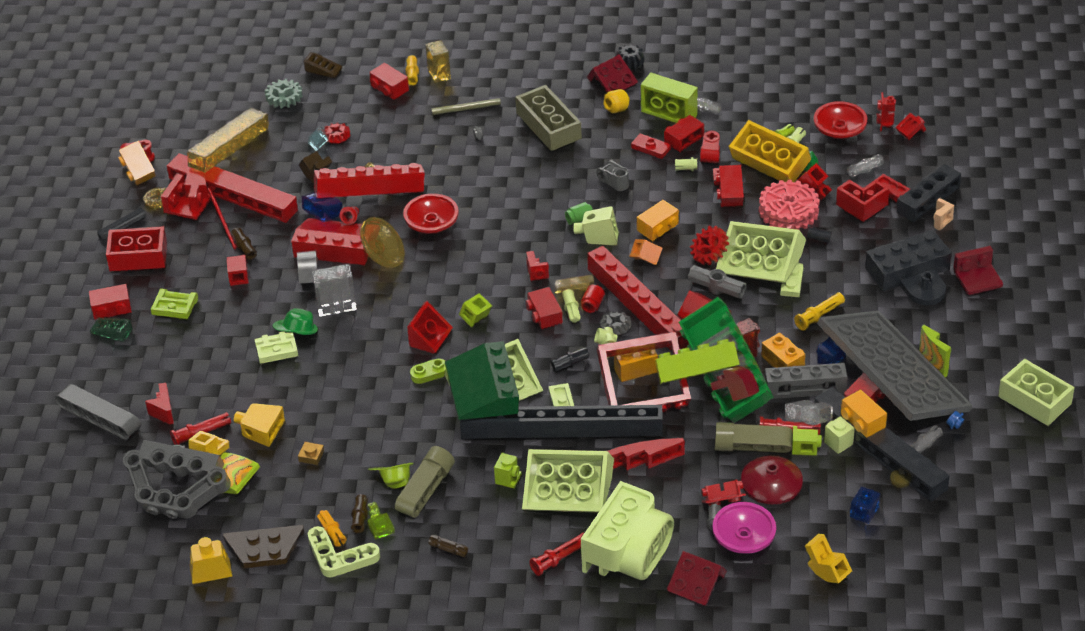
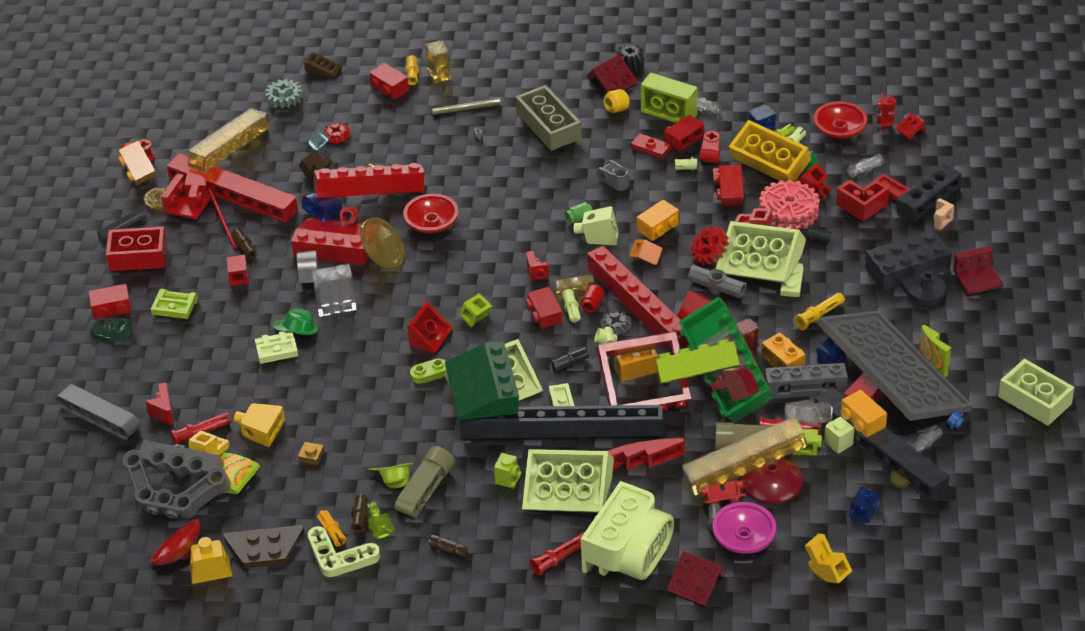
none -> red dish [149,519,201,566]
none -> clear yellow brick [682,416,808,495]
none -> red brick [735,208,773,226]
none -> clear blue brick [748,104,777,129]

